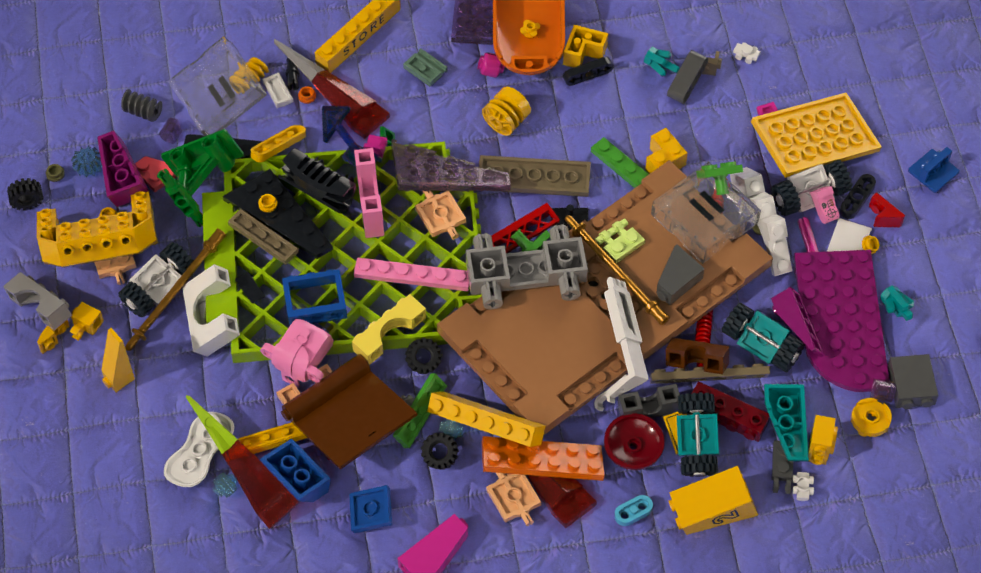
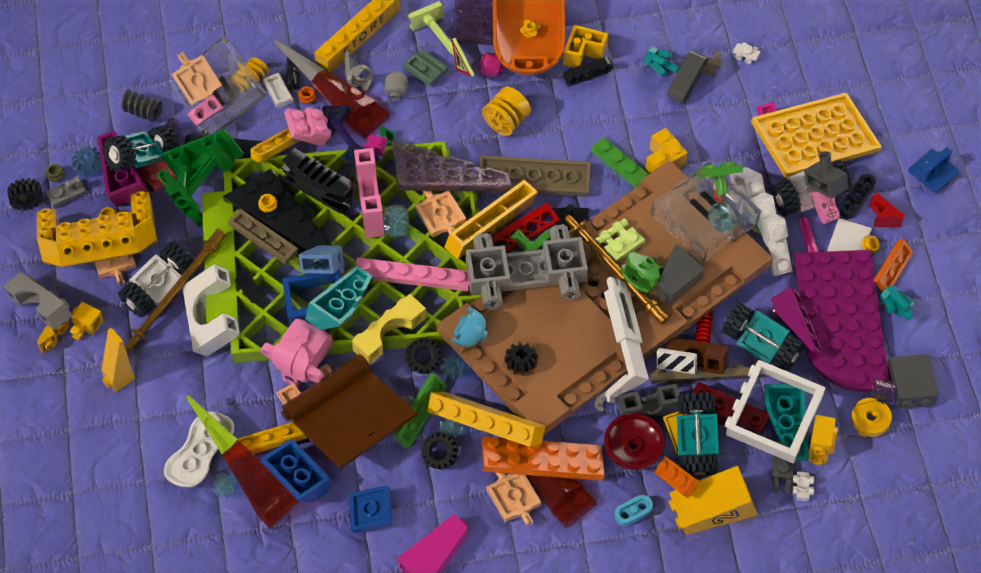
none -> light grey plate [45,176,88,209]
none -> plate [102,125,180,171]
none -> light nougat plate [172,52,223,108]
none -> bright pink leg [187,95,223,126]
none -> bright pink plate [284,107,332,146]
none -> medium blue torso [299,245,344,274]
none -> teal wedge [305,266,372,330]
none -> light grey hair [344,50,373,92]
none -> clear light blue gear [383,205,409,237]
none -> light grey head [384,71,408,99]
none -> yellowish green piece [408,1,474,77]
none -> clear light blue gear [441,355,465,380]
none -> yellow brick [444,180,538,259]
none -> medium azure cylinder [451,306,488,347]
none -> black gear [504,341,538,376]
none -> bright green hinge [621,252,665,293]
none -> orange plate [654,456,700,498]
none -> white tile [657,348,697,374]
none -> clear light blue head [708,203,736,232]
none -> white window [724,360,826,464]
none -> dark grey brick [804,151,848,199]
none -> orange plate [873,239,913,292]

